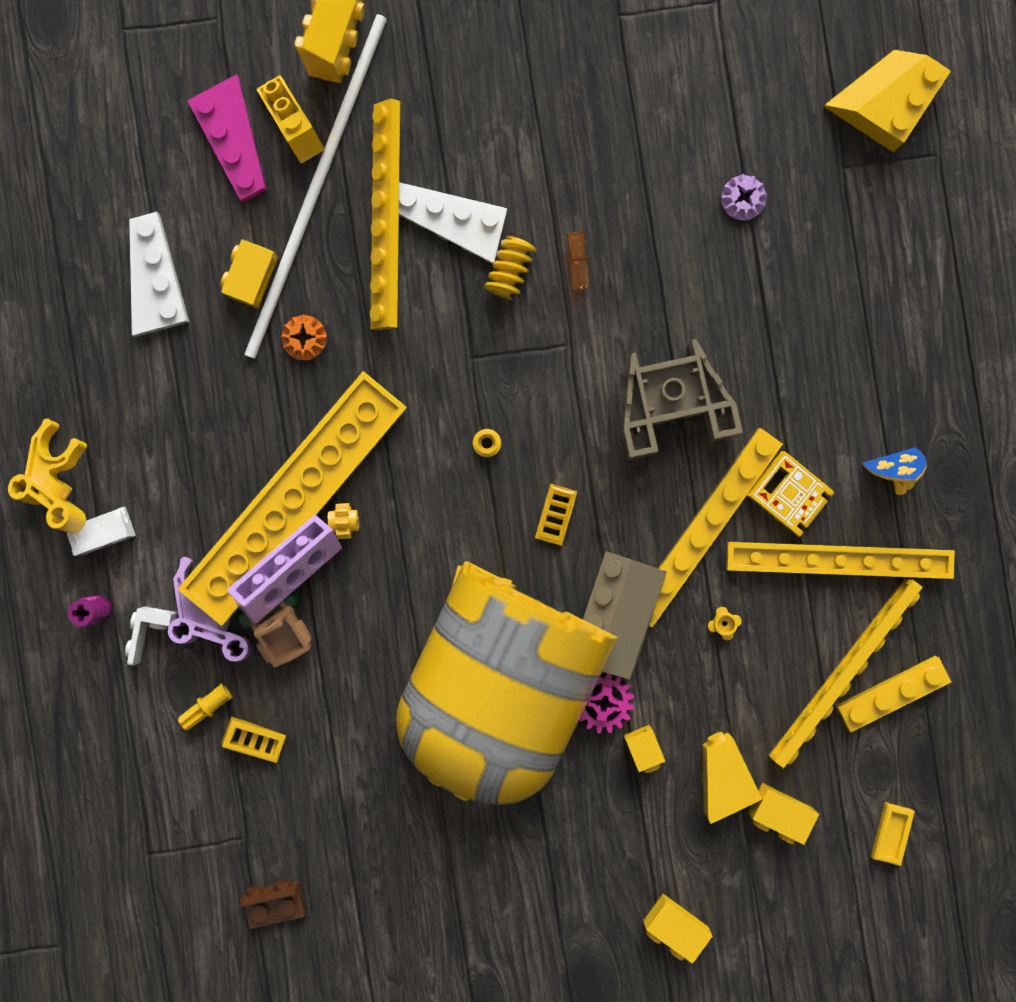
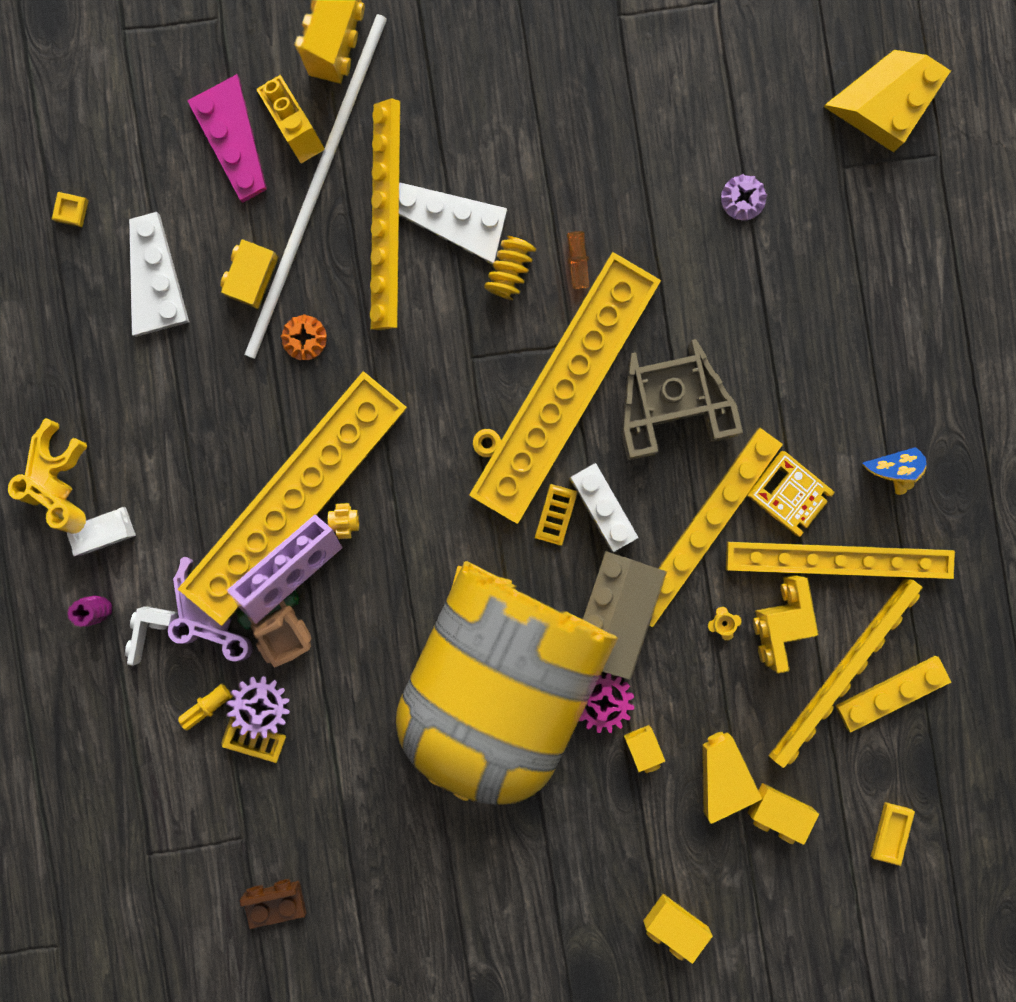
none -> yellow tile [52,192,89,227]
none -> lavender gear [226,677,289,739]
none -> yellow plate [469,252,661,524]
none -> white brick [569,463,638,552]
none -> yellow bracket [753,575,818,673]

